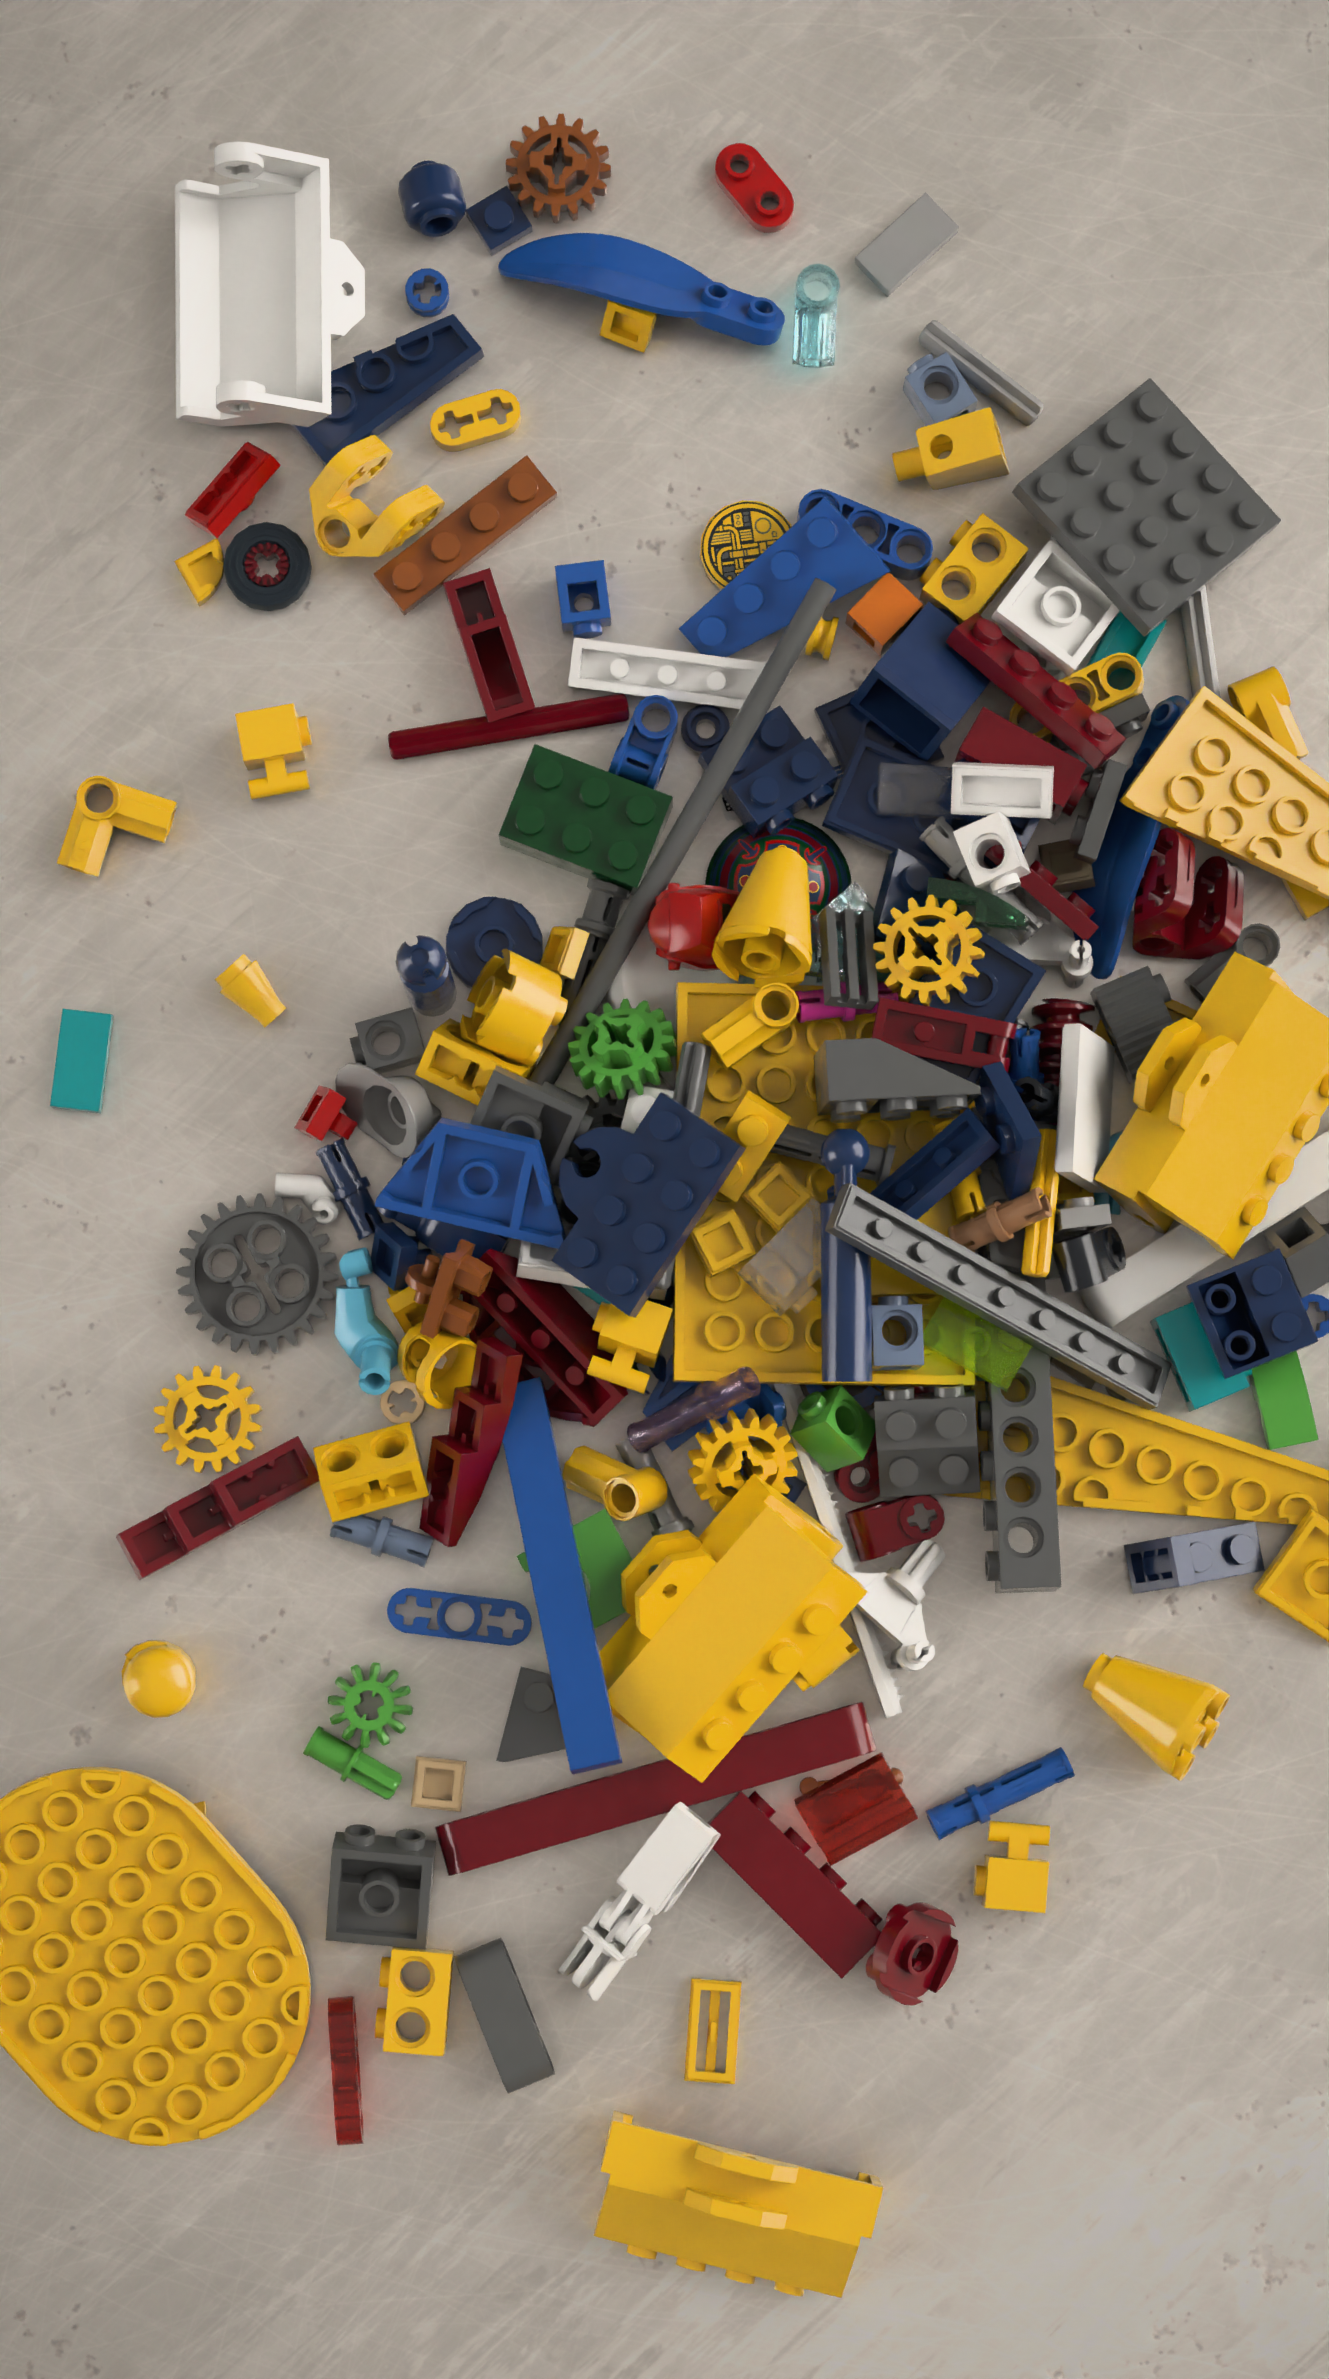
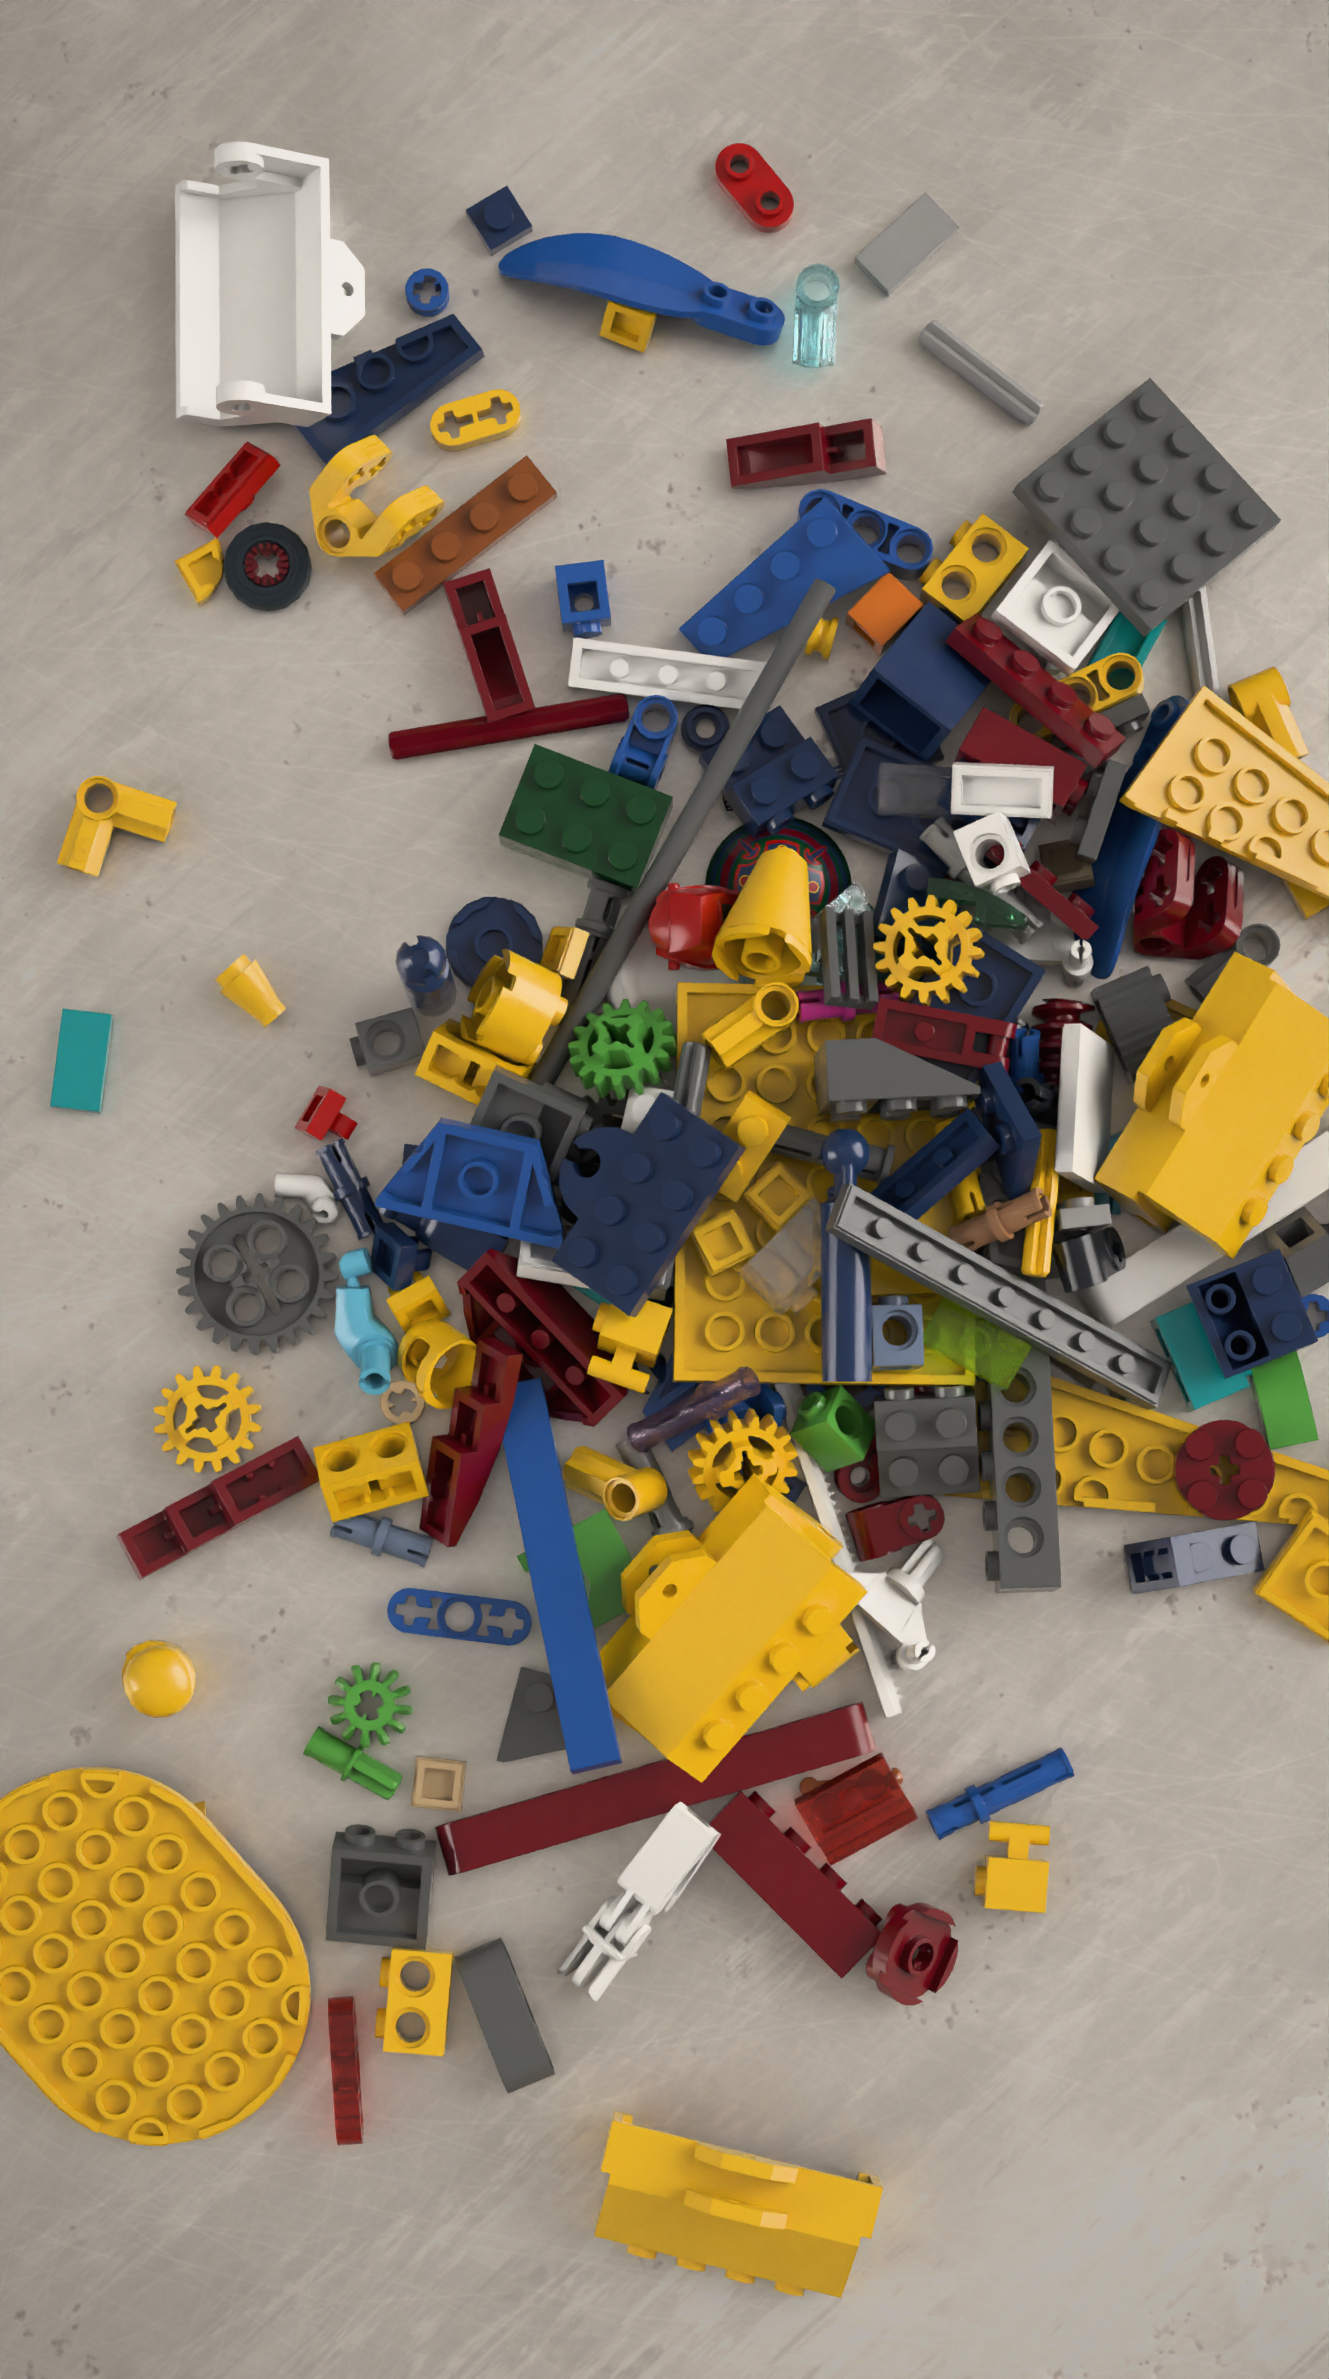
yellow brick [235,703,312,800] -> none
light grey piece [335,1063,442,1158] -> none
dark blue head [398,160,466,237] -> none
dark orange hips [405,1239,493,1339] -> none
dark orange gear [506,114,611,223] -> none
yellow tile [684,1978,742,2084] -> none
tile [700,500,792,589] -> none
yellow torso [892,407,1009,490] -> none
sand blue brick [903,352,978,426] -> none
yellow cone [1083,1653,1230,1781] -> none
none -> dark red slope [726,418,887,489]
none -> dark red plate [1173,1420,1275,1521]

